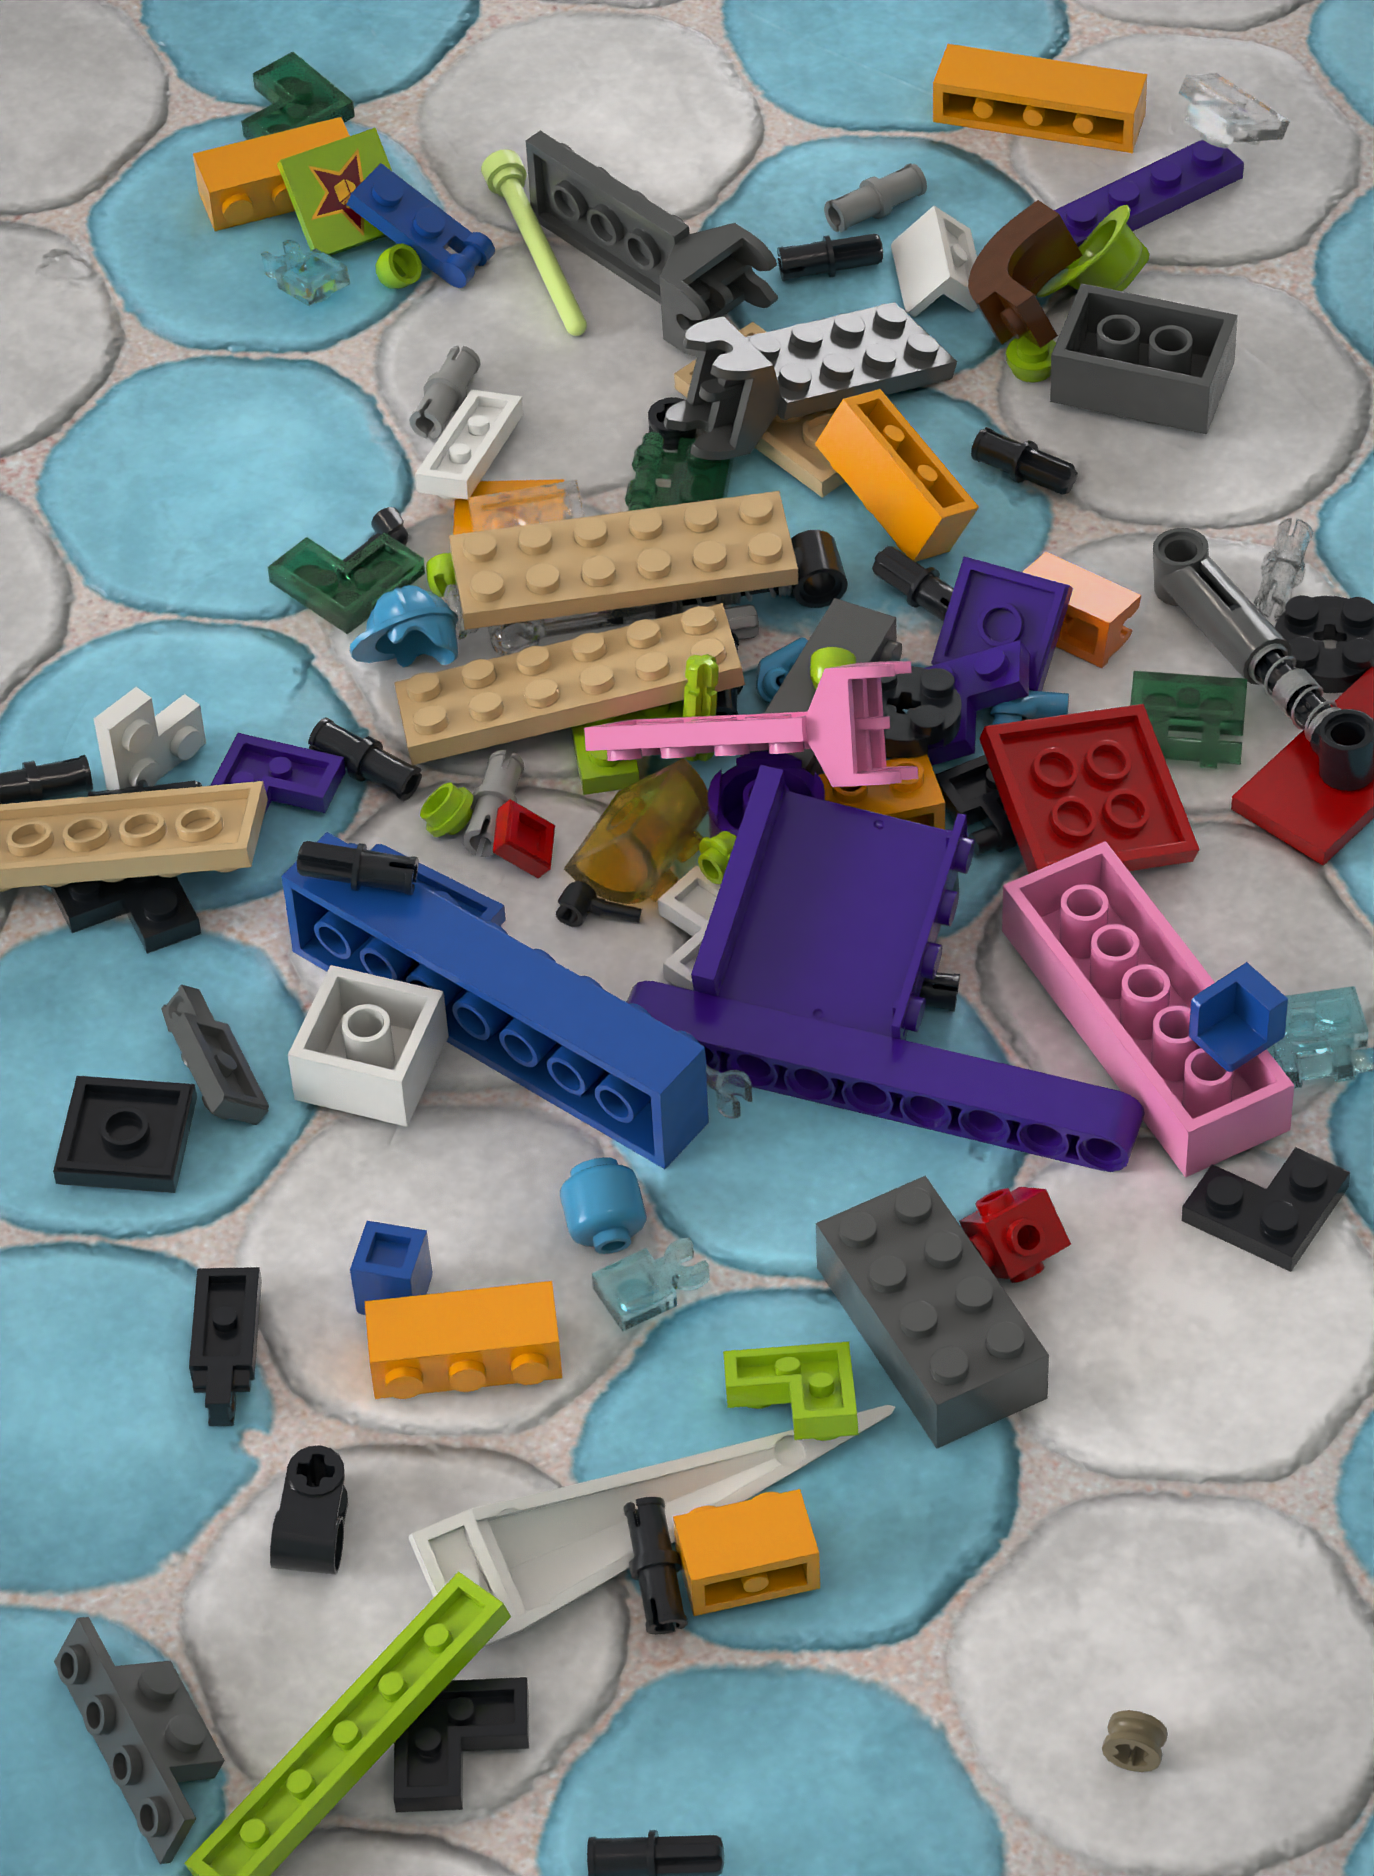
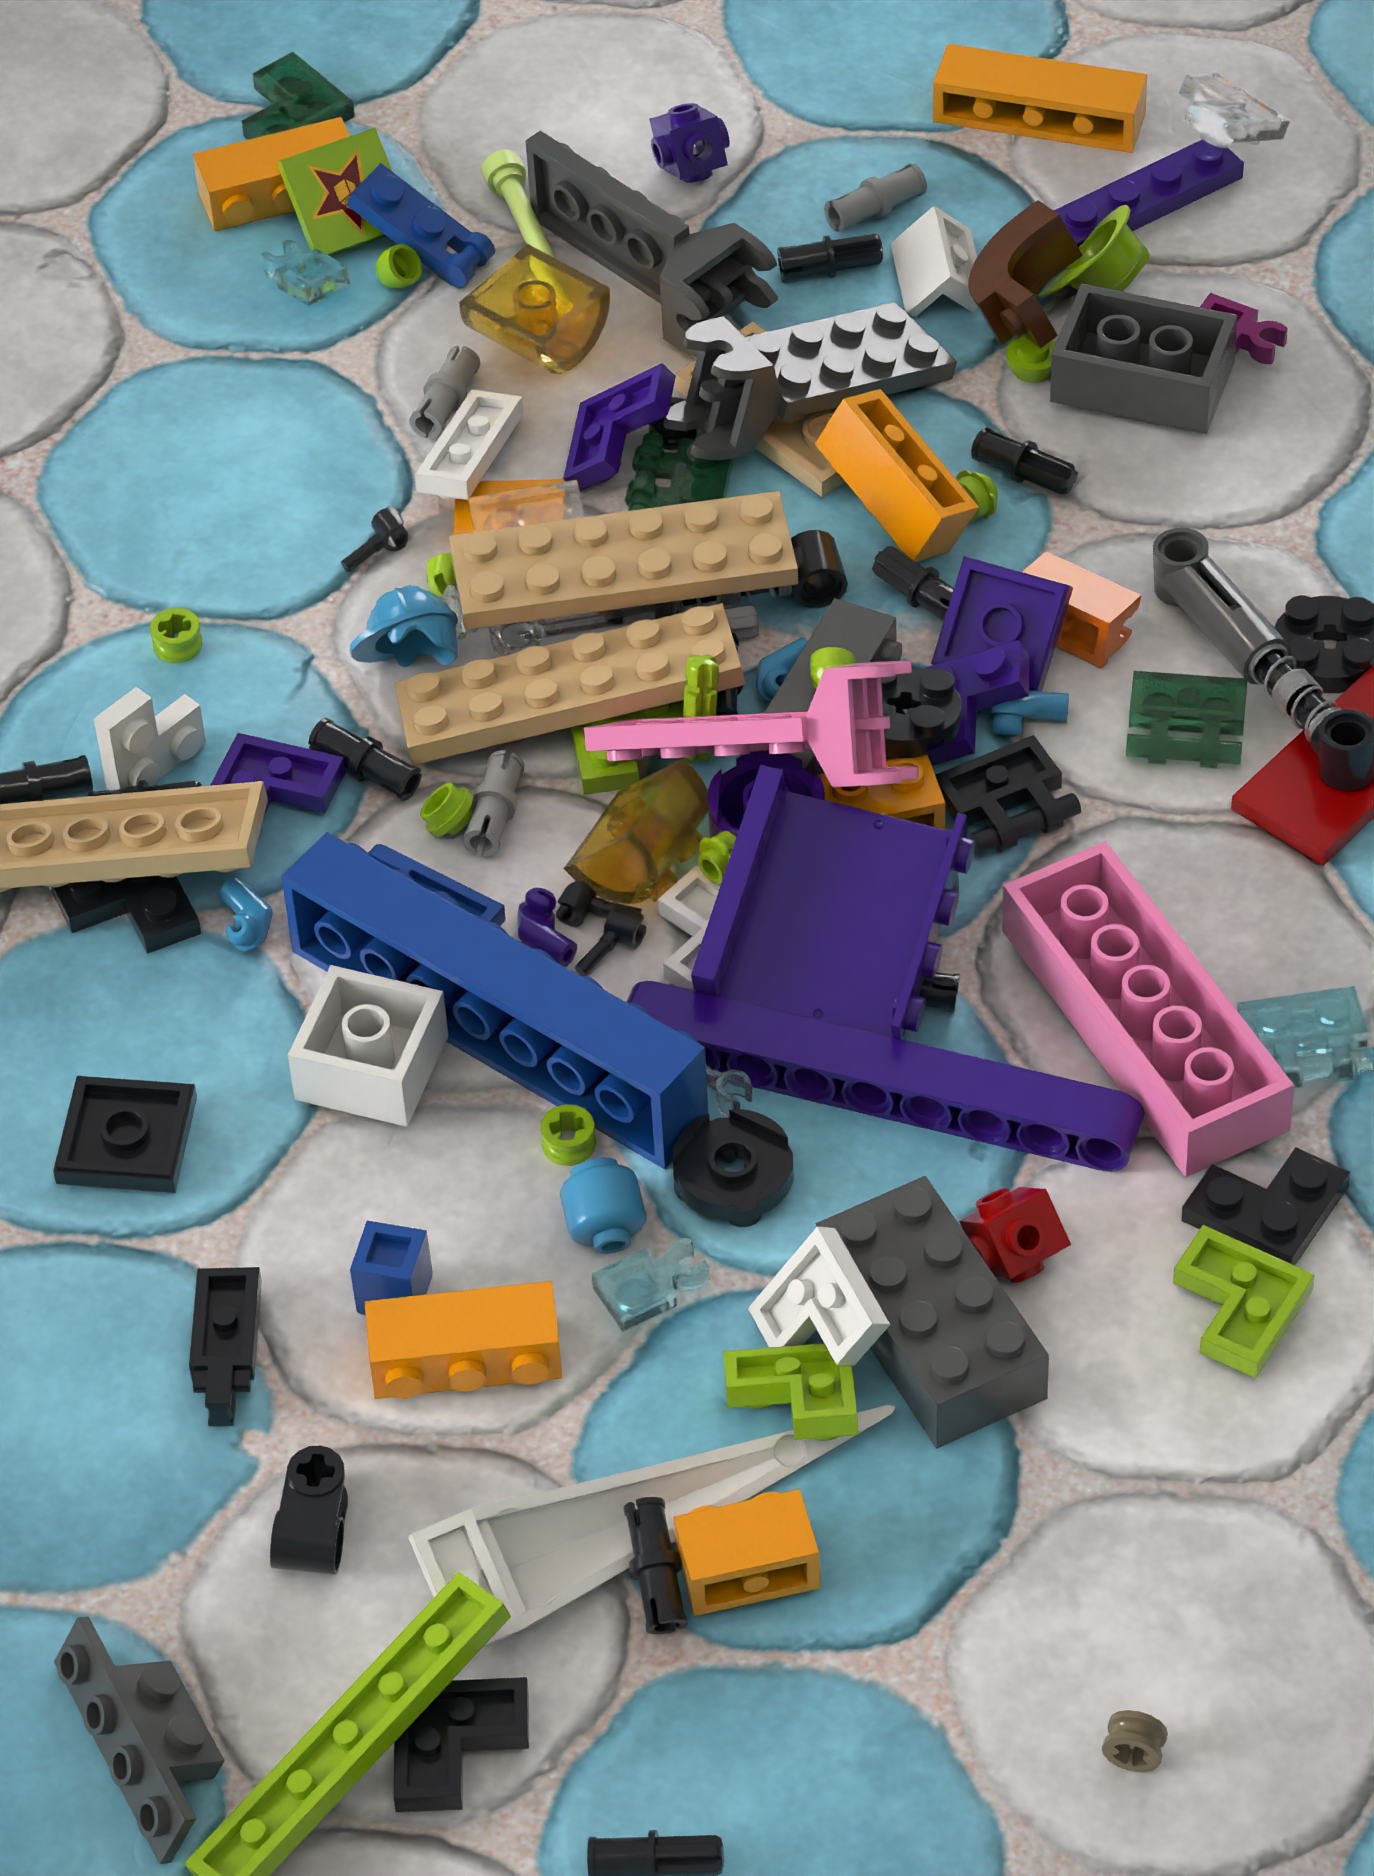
dark grey hinge [161,984,269,1125] -> none
clear green plate [268,532,425,635] -> none
black axle [297,841,419,895] -> none
red tile [493,799,555,878] -> none
red plate [979,704,1200,874] -> none
blue panel [1189,962,1288,1072] -> none
clear pin [1253,518,1313,621] -> none
none -> lime bush [150,608,202,663]
none -> dark azure arm [219,877,273,951]
none -> clear yellow brick [459,244,610,374]
none -> dark purple arm [517,888,578,967]
none -> lime bush [540,1104,596,1166]
none -> dark purple plate [563,363,676,492]
none -> black hand [575,907,647,976]
none -> dark purple brick [649,103,730,183]
none -> black plate [672,1109,794,1227]
none -> white plate [748,1227,890,1366]
none -> lime plate [956,469,998,522]
none -> lime plate [1173,1225,1315,1379]
none -> magenta plate [1200,293,1288,364]

